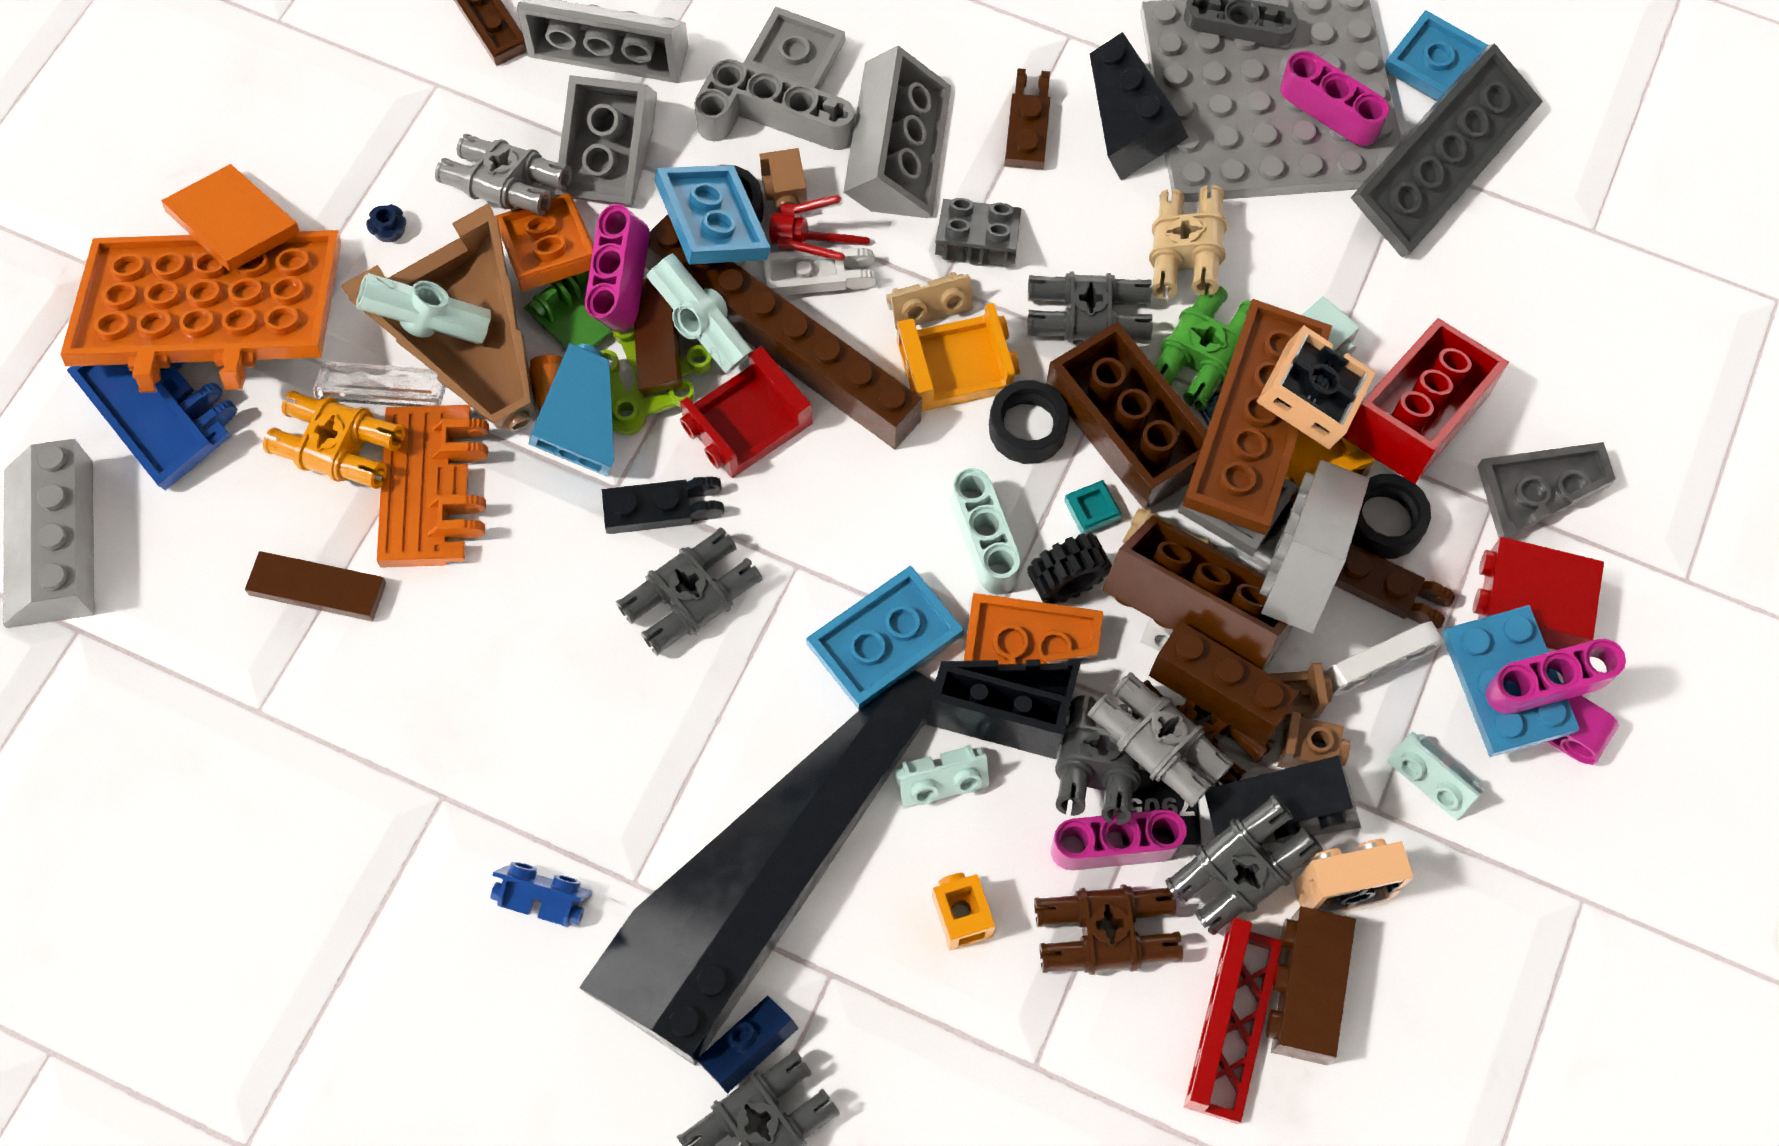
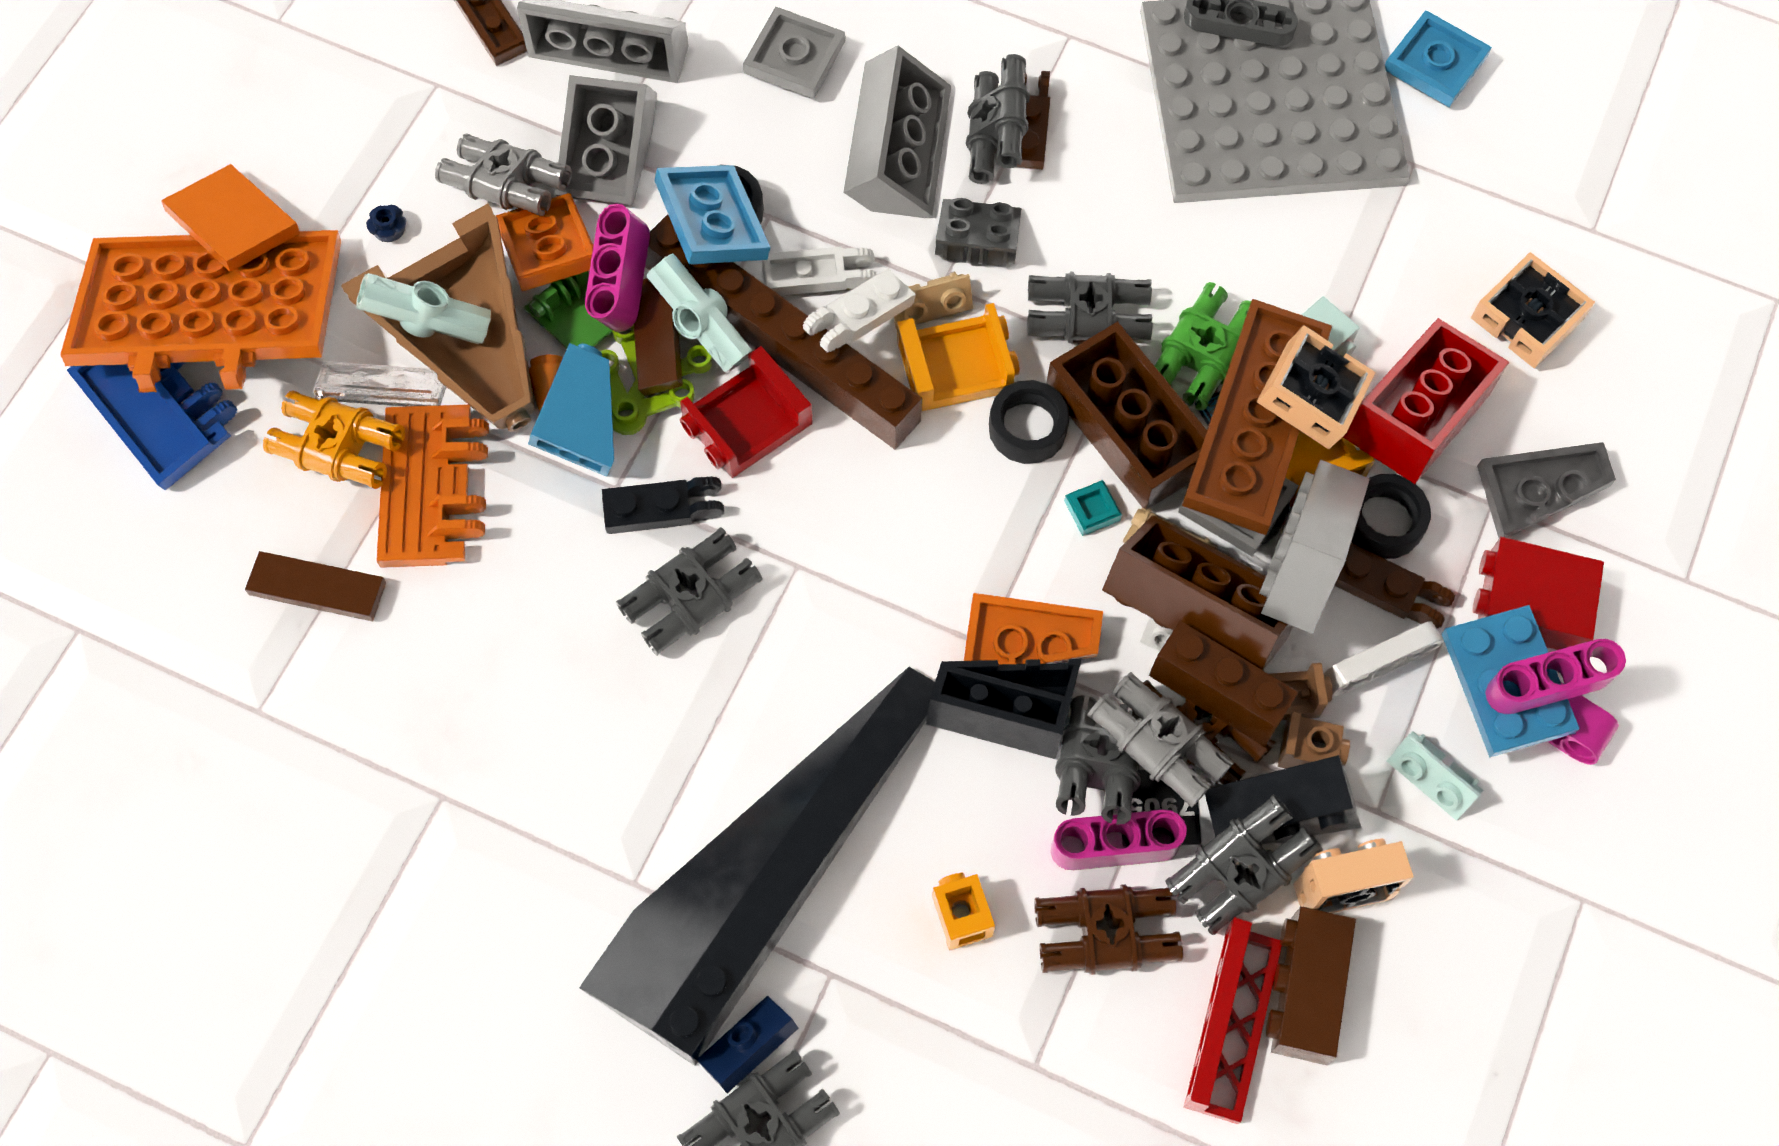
light grey slope [3,438,95,628] -> none
blue hinge [490,862,593,928] -> none
light grey beam [694,59,855,150] -> none
medium nougat brick [759,148,807,213] -> none
red plant [769,195,871,261] -> none
dark azure plate [806,565,964,710] -> none
light aqua hinge [893,745,990,809] -> none
light aqua beam [951,468,1020,595] -> none
black tyre [1027,533,1112,604] -> none
black wedge [1089,32,1189,180] -> none
tan pin [1149,185,1228,299] -> none
dark pink beam [1280,51,1389,146] -> none
dark grey plate [1350,43,1543,257] -> none
none -> white hinge [802,268,916,352]
none -> dark grey pin [965,54,1030,184]
none -> piece [1470,252,1595,369]

